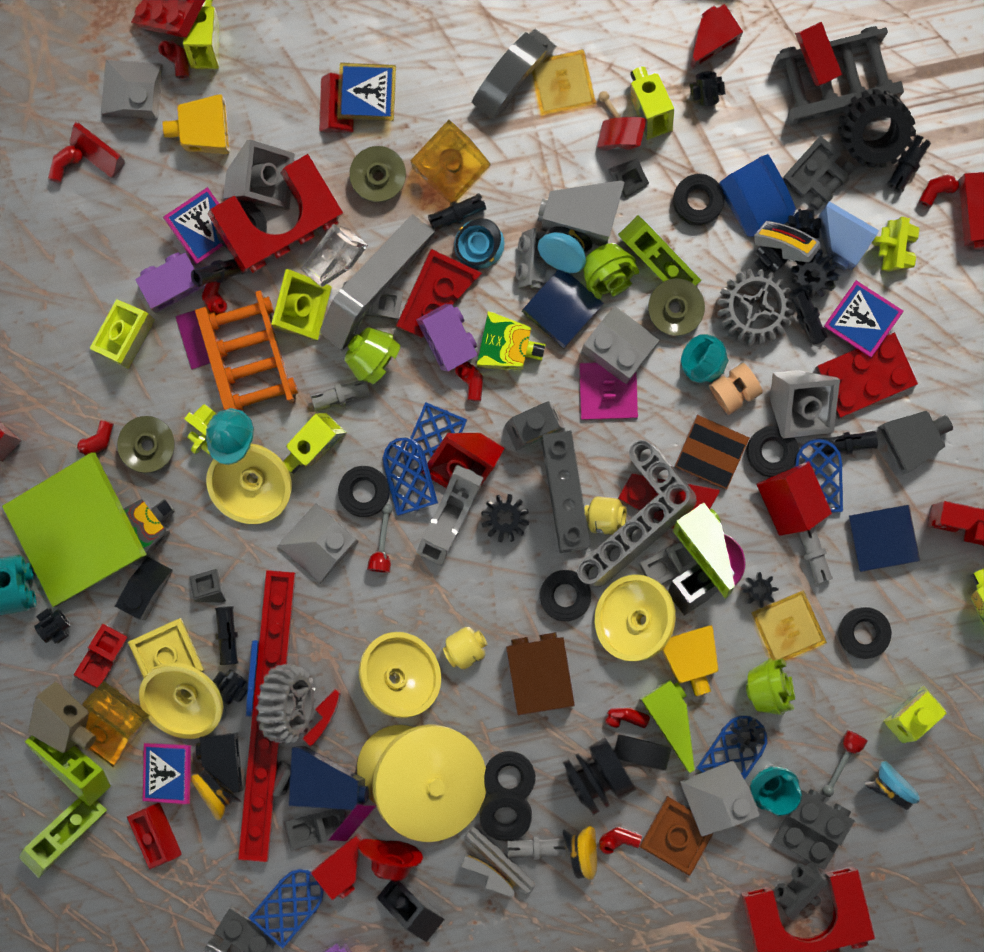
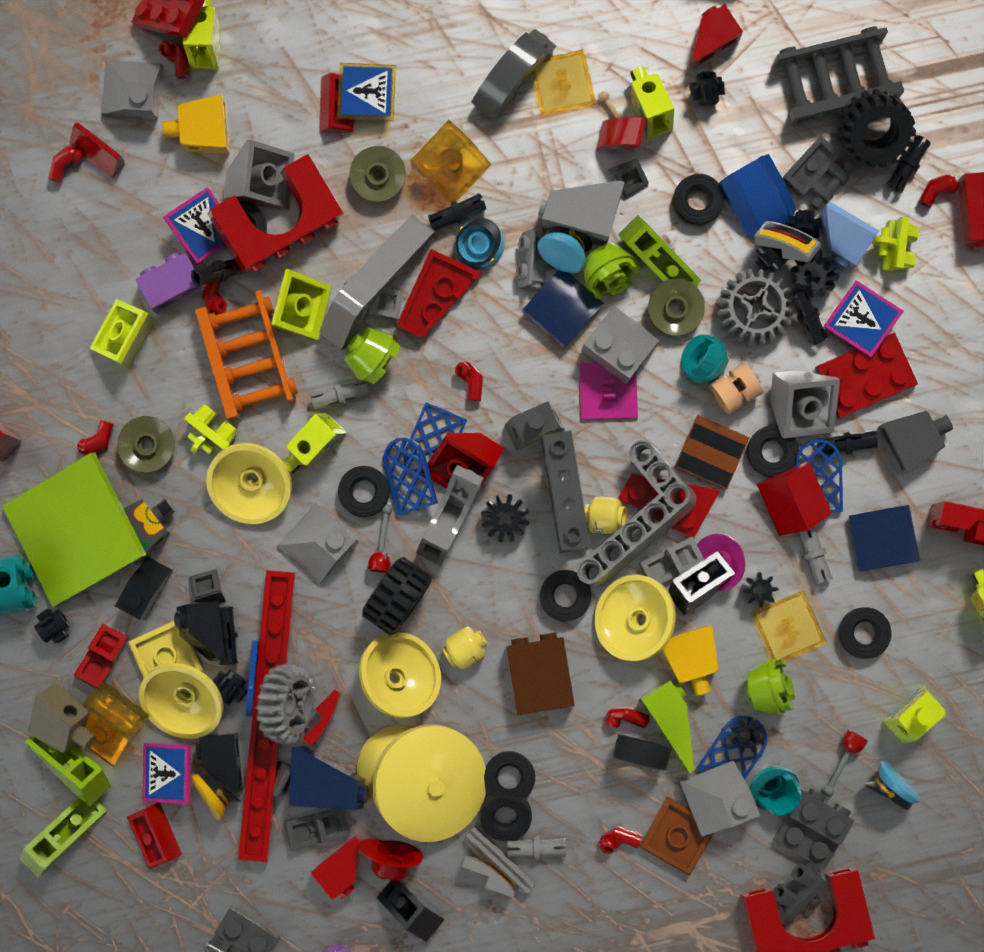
magenta sticker [175,310,210,369] -> none
teal piece [206,408,254,465] -> none
blue window [248,869,324,949] -> none
clear slope [301,224,368,287] -> none
magenta sticker [328,805,376,841] -> none
medium lavender brick [416,304,477,371] -> none
torso [477,311,545,370] -> none
black wheel [562,737,636,815] -> none
yellow piece [562,826,597,880] -> none
slope [673,503,734,599] -> none
red slope [795,21,842,86] -> none
none -> black slope [174,601,225,661]
none -> black tyre [362,557,432,636]

